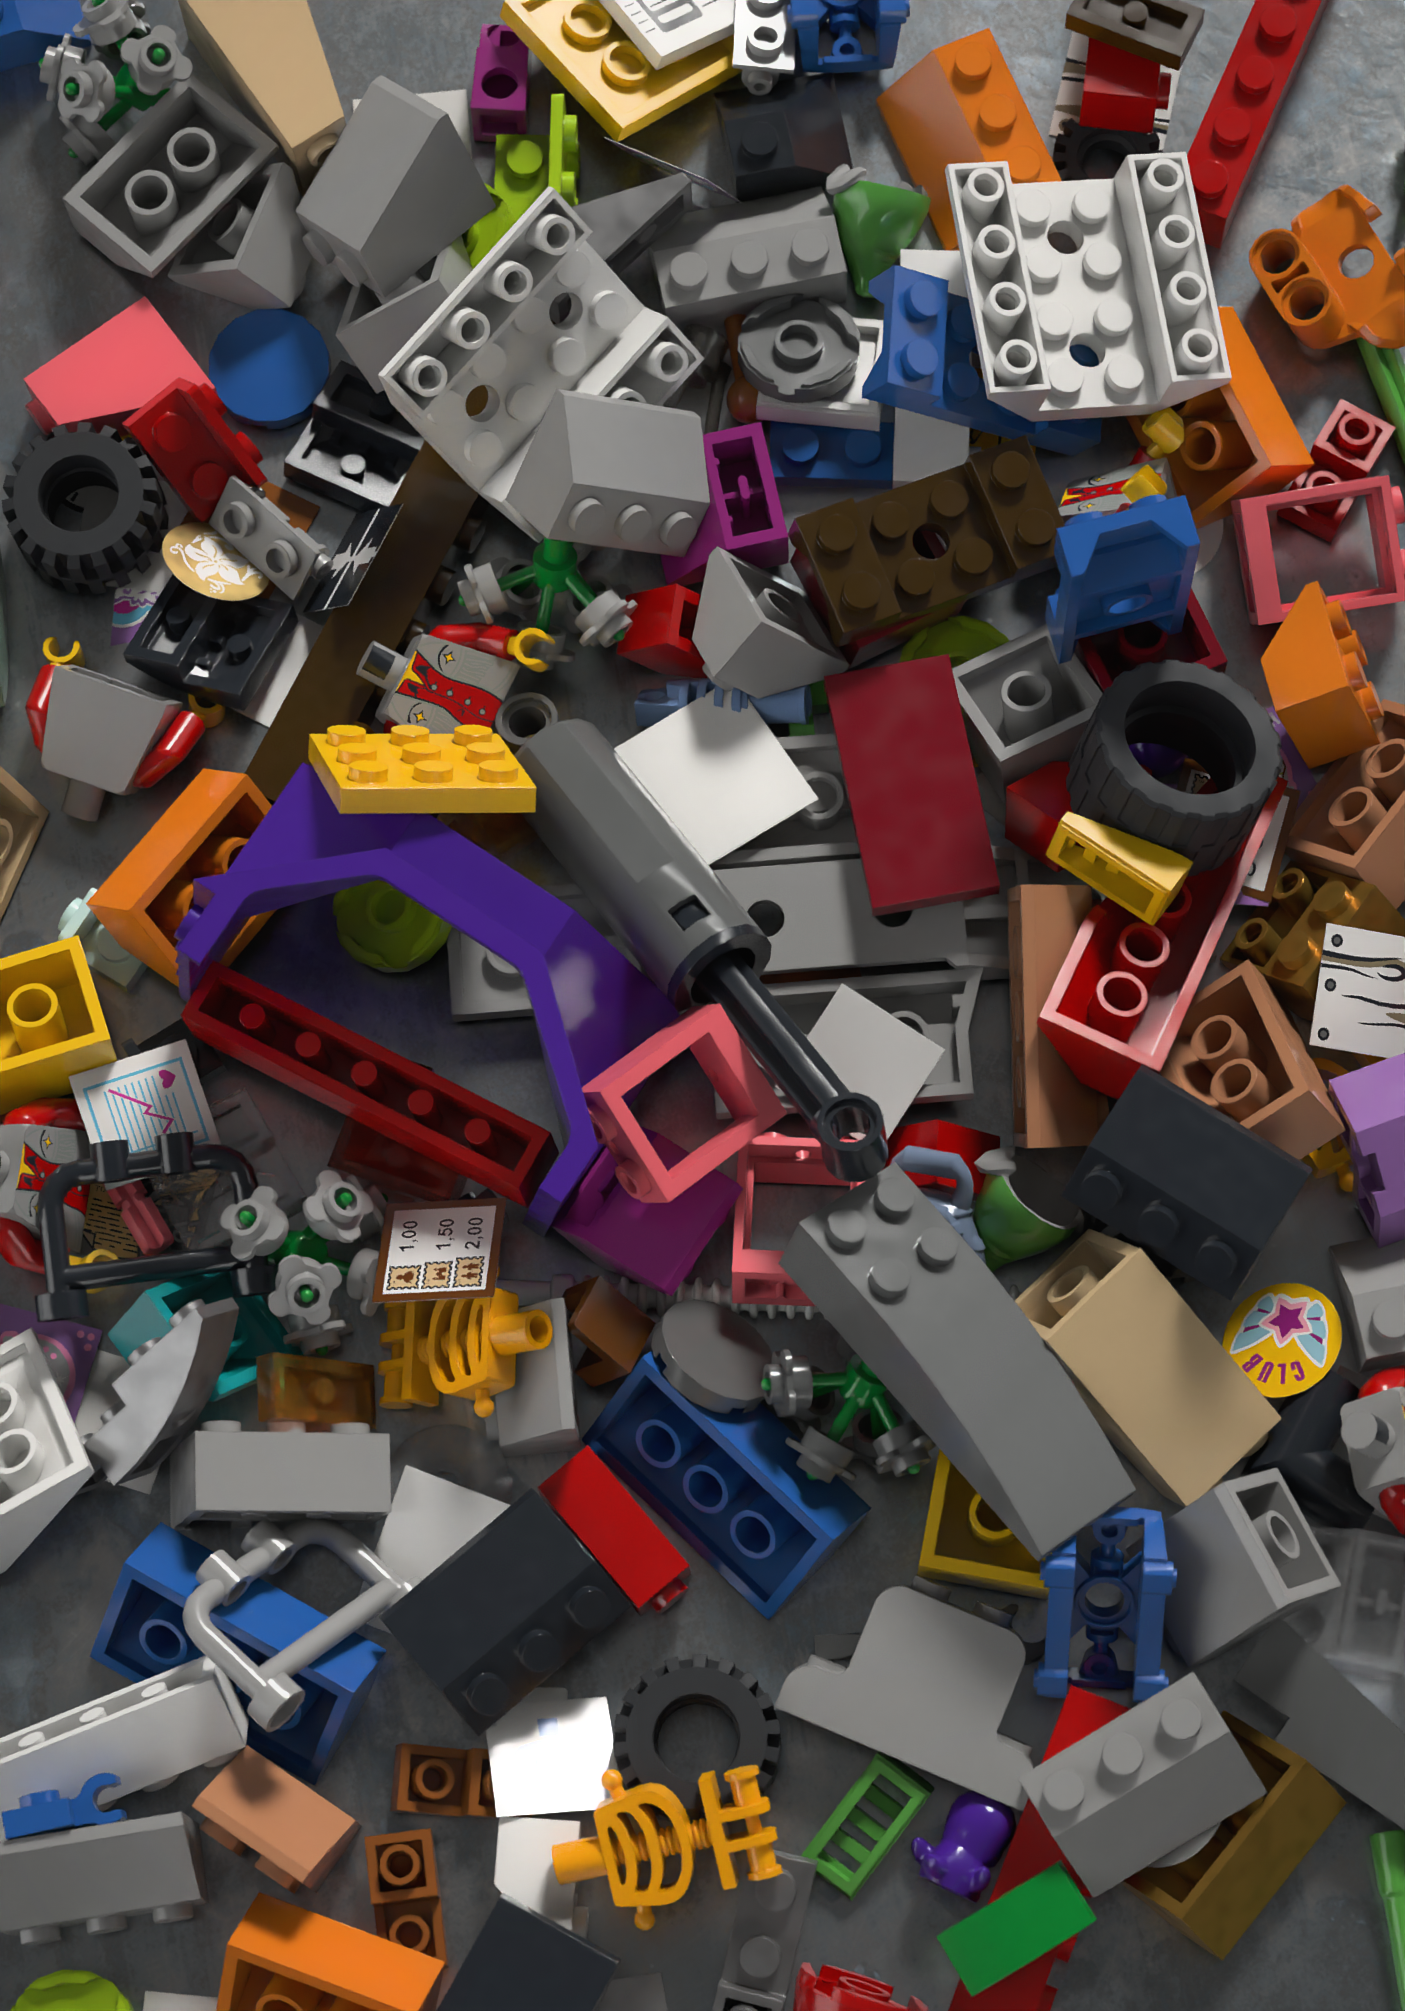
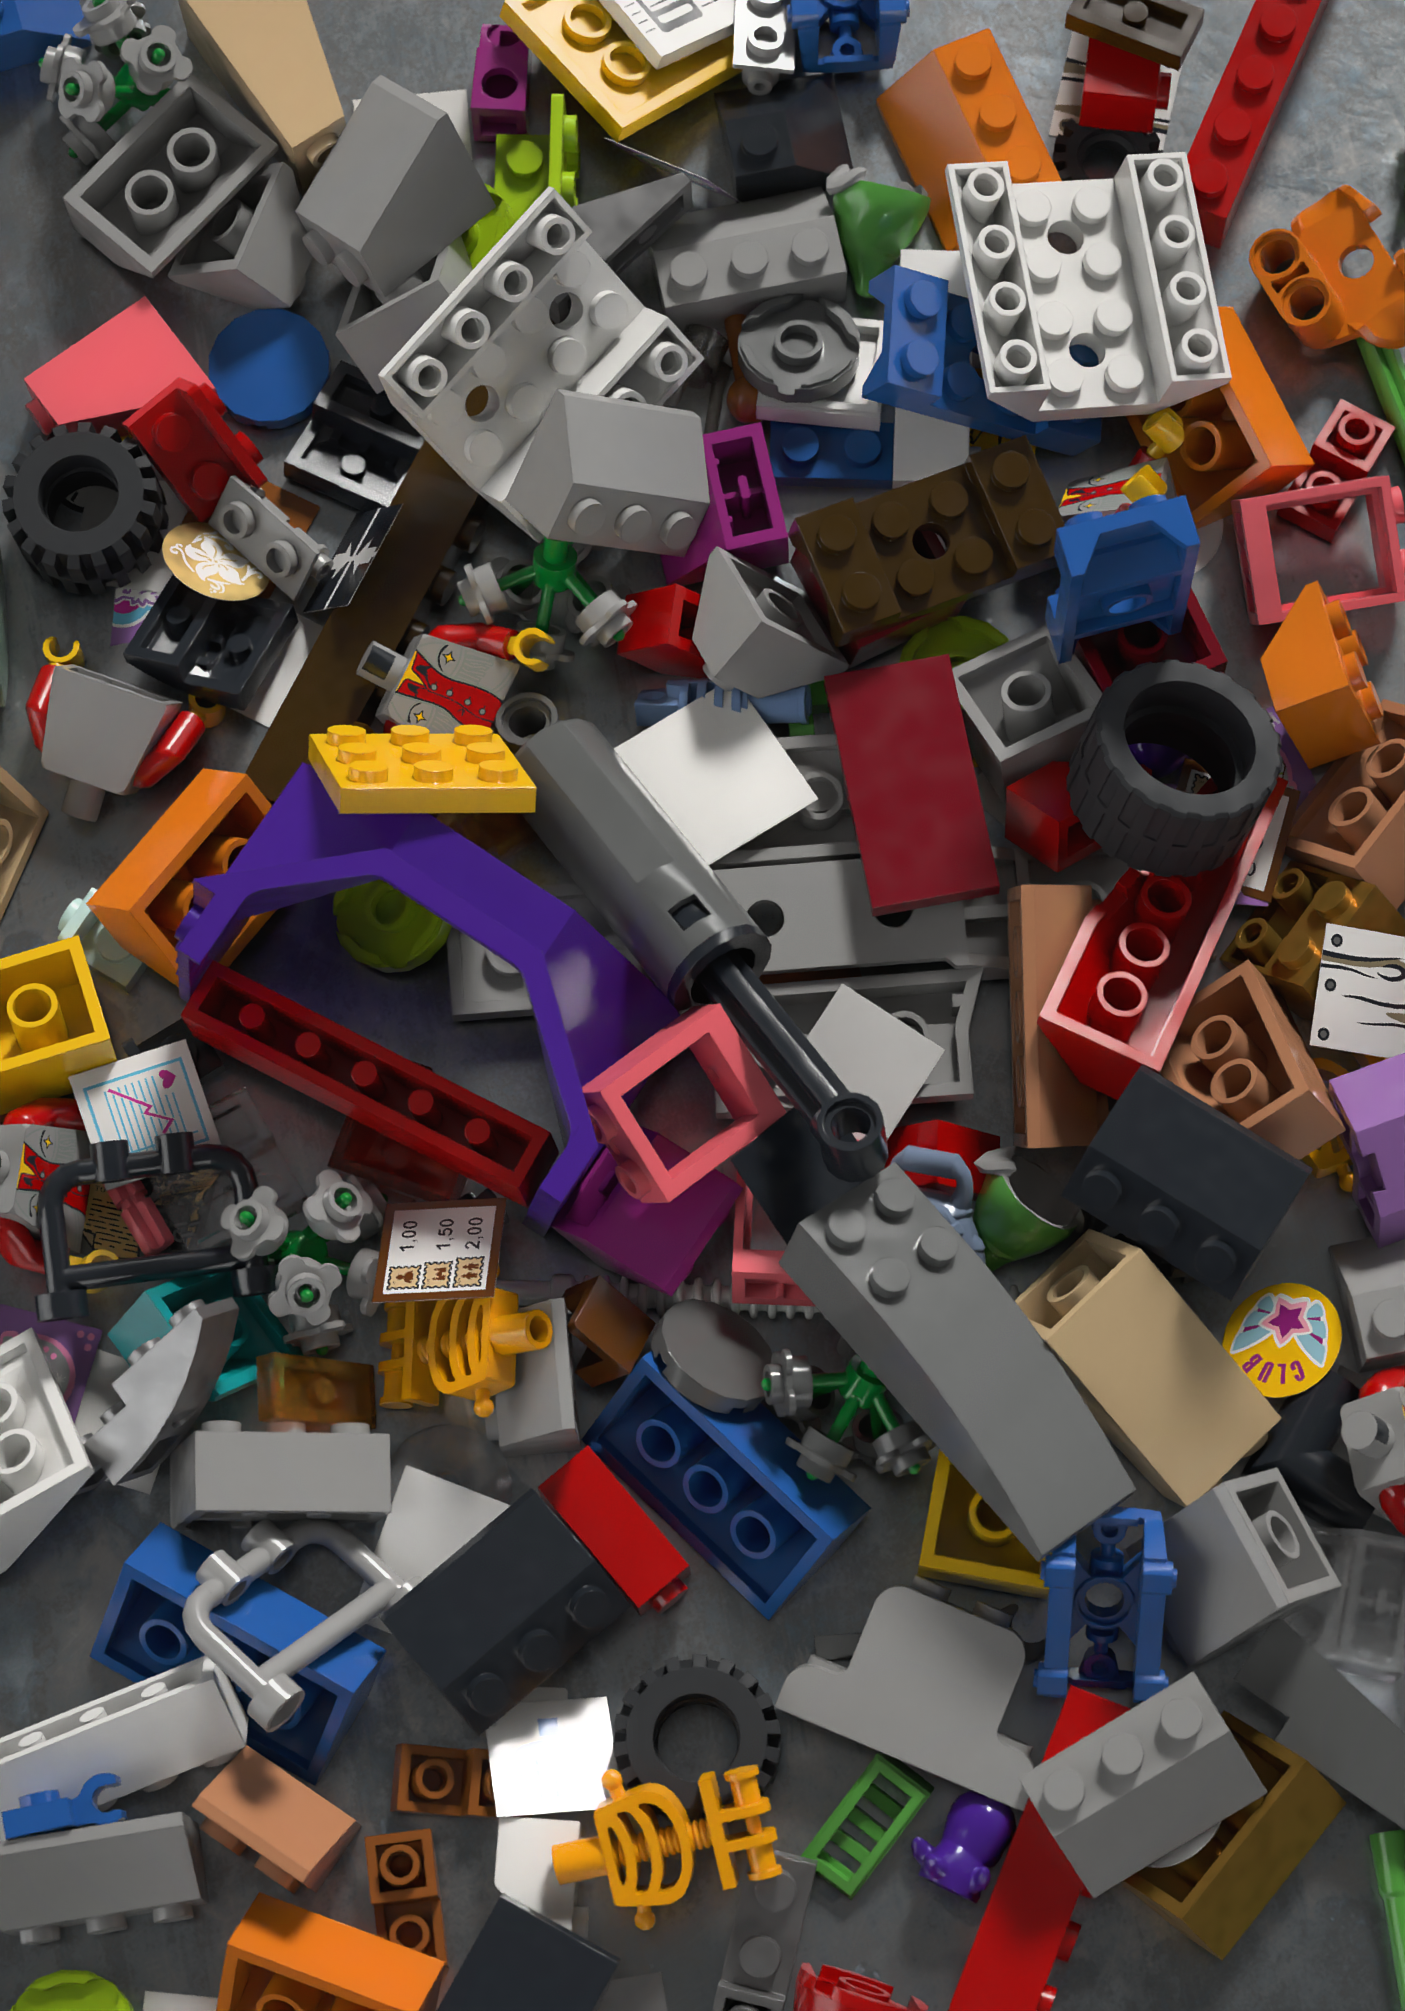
green slope [937,1860,1097,1996] -> none
yellow slope [1045,811,1193,926] -> none
none -> black sticker [730,1107,864,1245]

